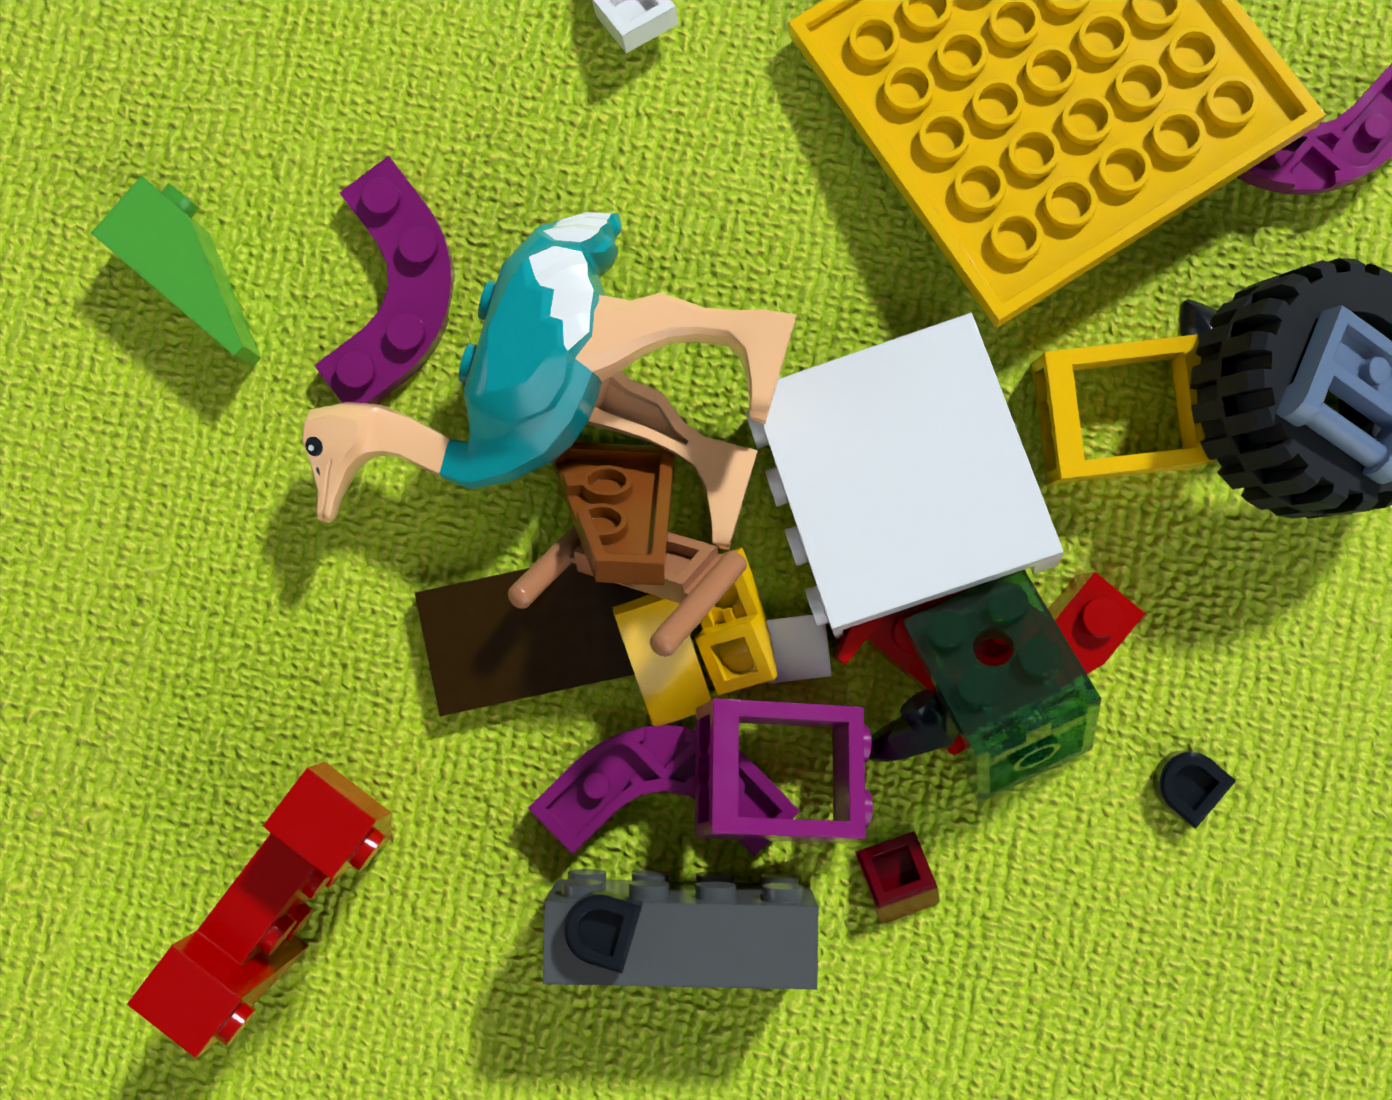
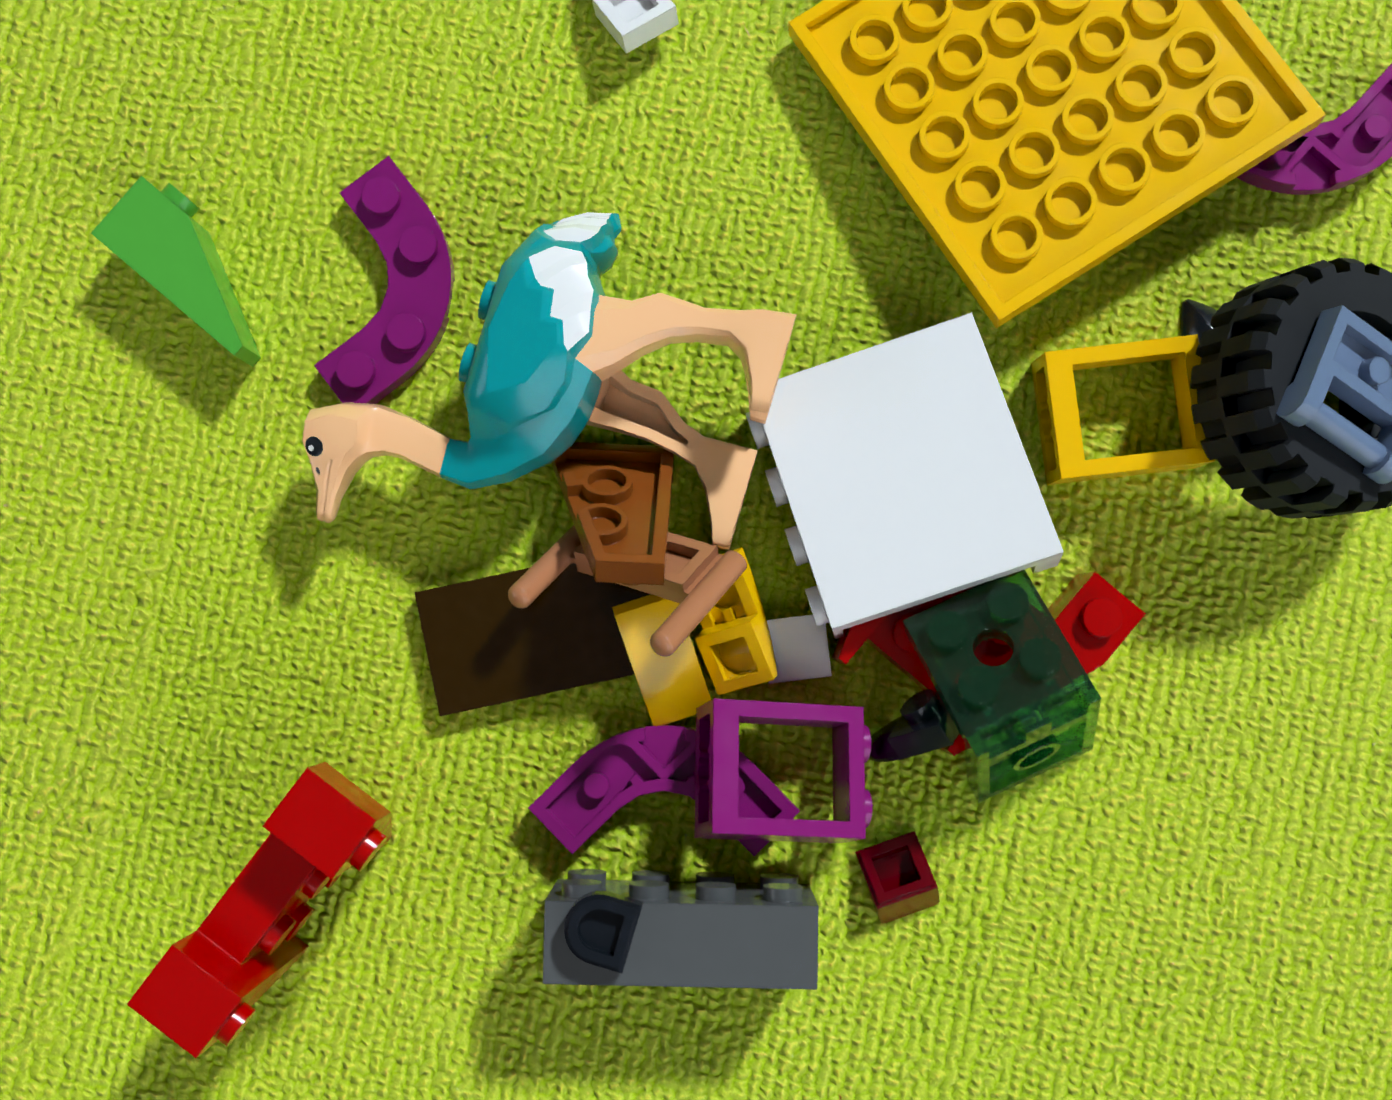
black tile [1153,750,1236,829] -> none

